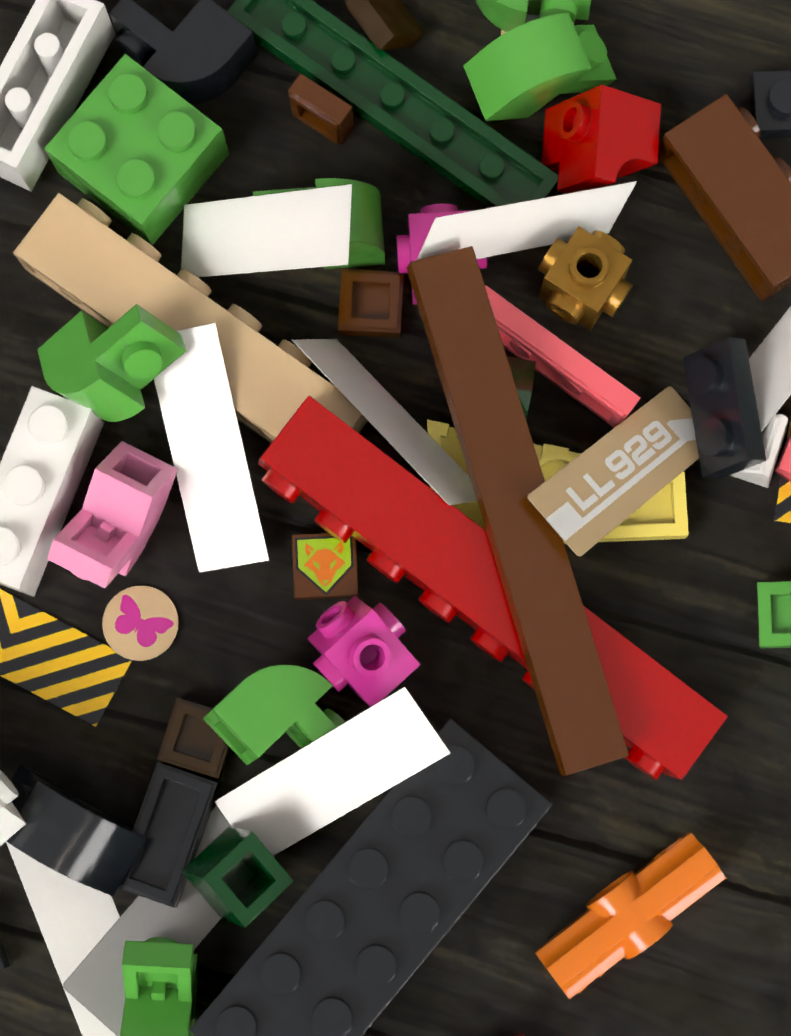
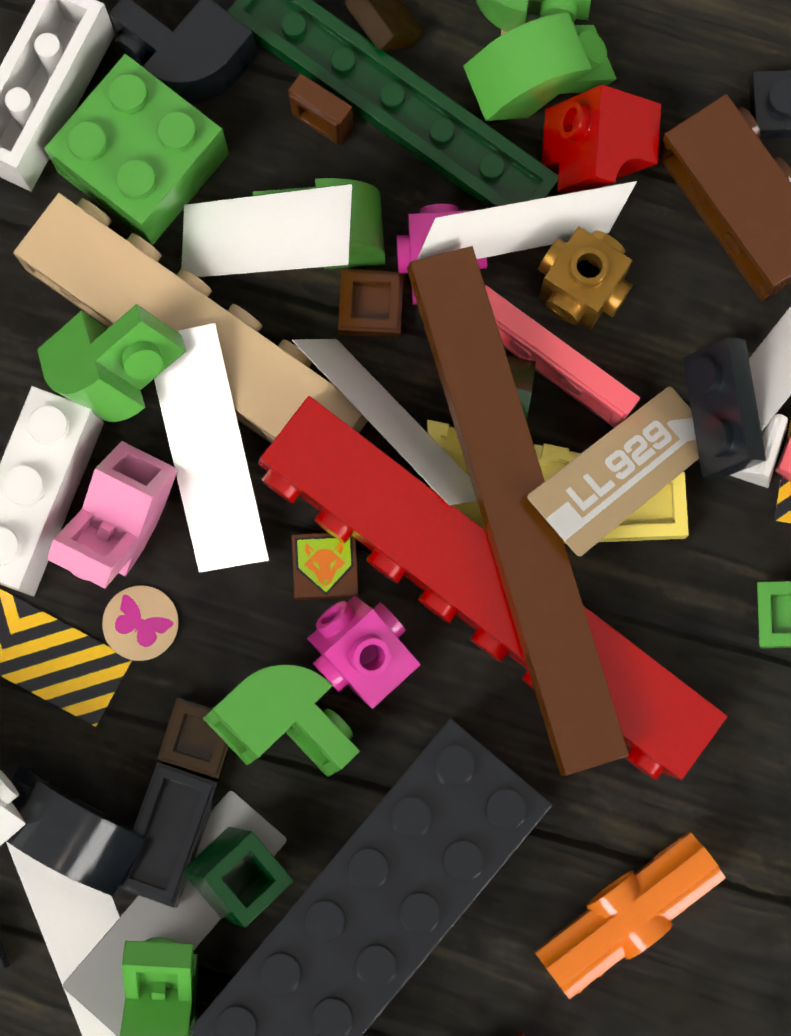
white sticker [214,687,450,856] -> none

